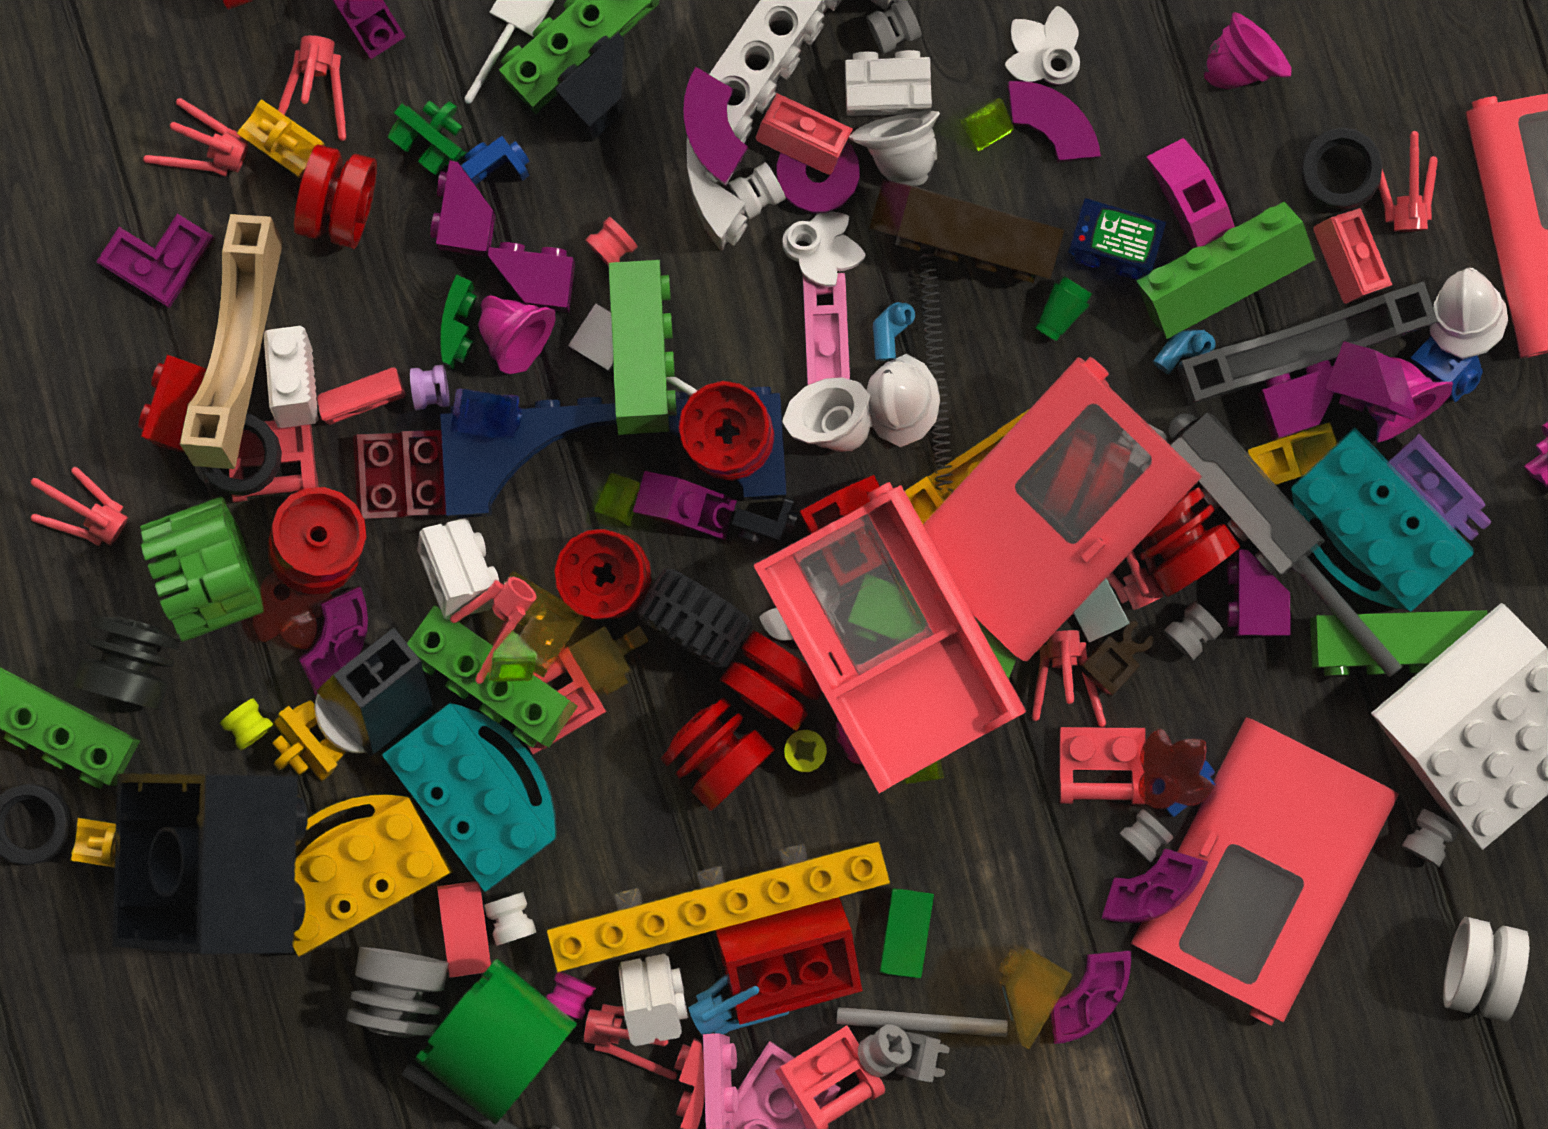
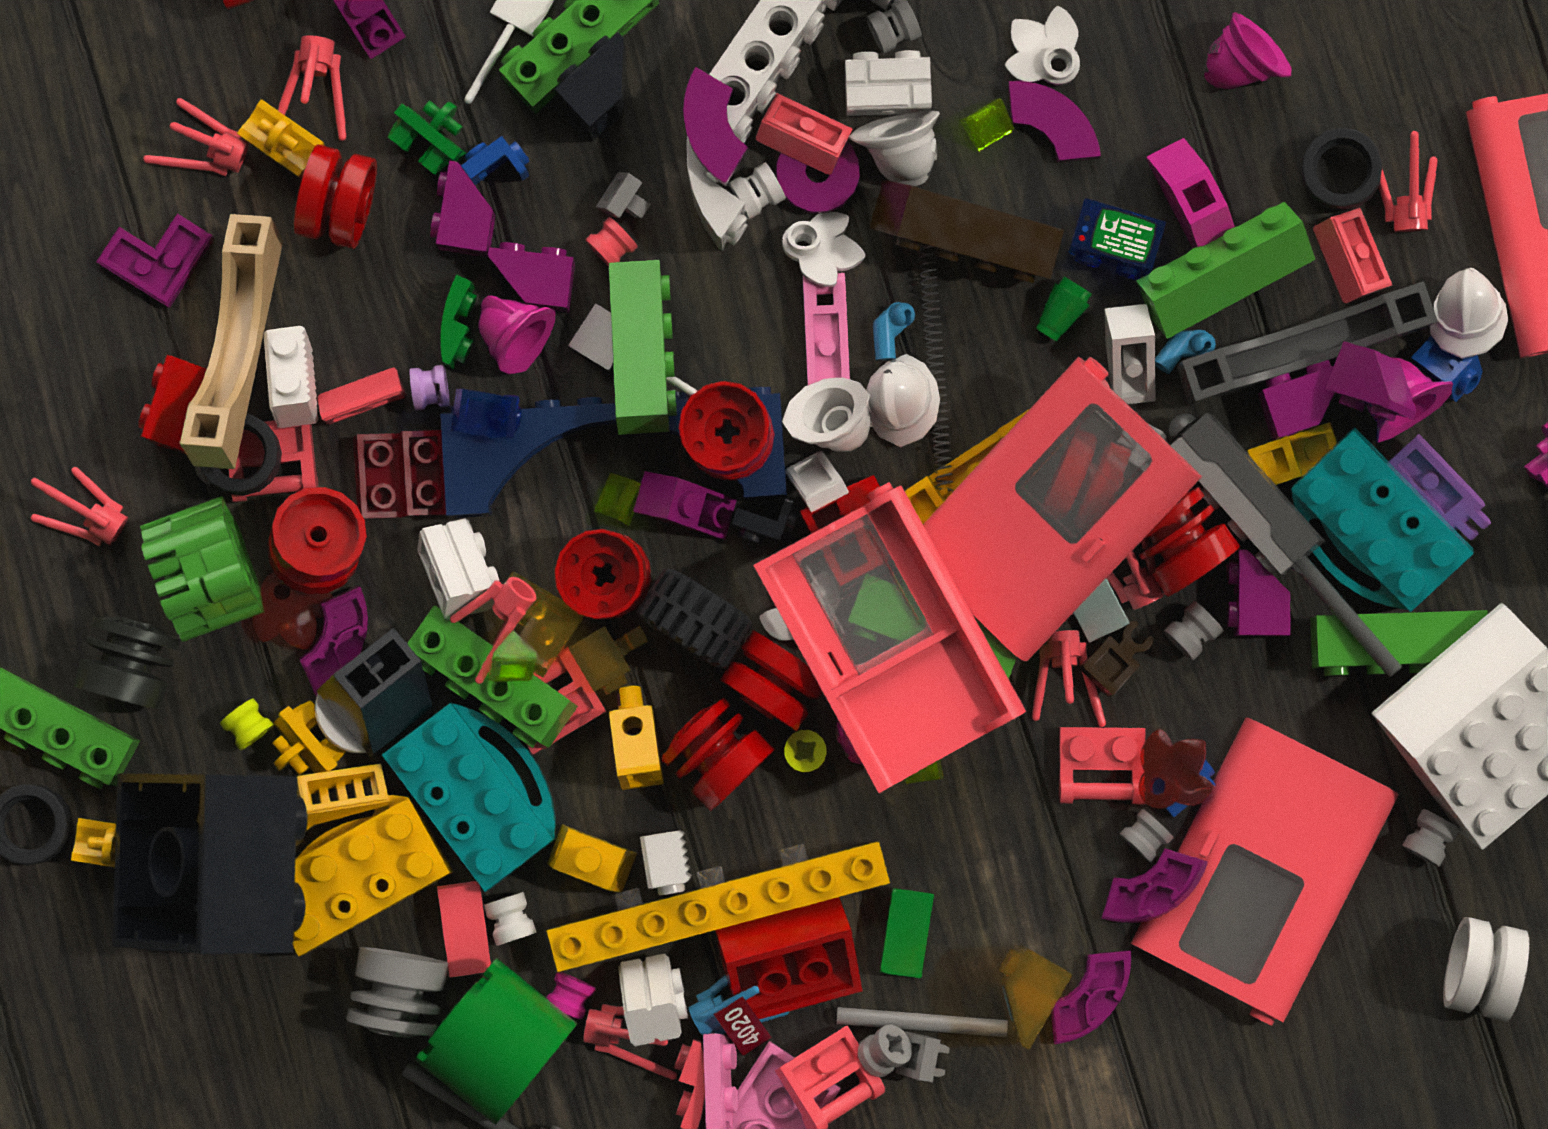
none -> yellow slope [297,763,389,826]
none -> yellow torso [547,824,637,893]
none -> light grey tile [596,172,651,219]
none -> yellow torso [609,686,664,790]
none -> white brick [640,830,692,895]
none -> dark red sticker [713,996,772,1056]
none -> white tile [785,451,849,513]
none -> white slope [1105,304,1156,404]

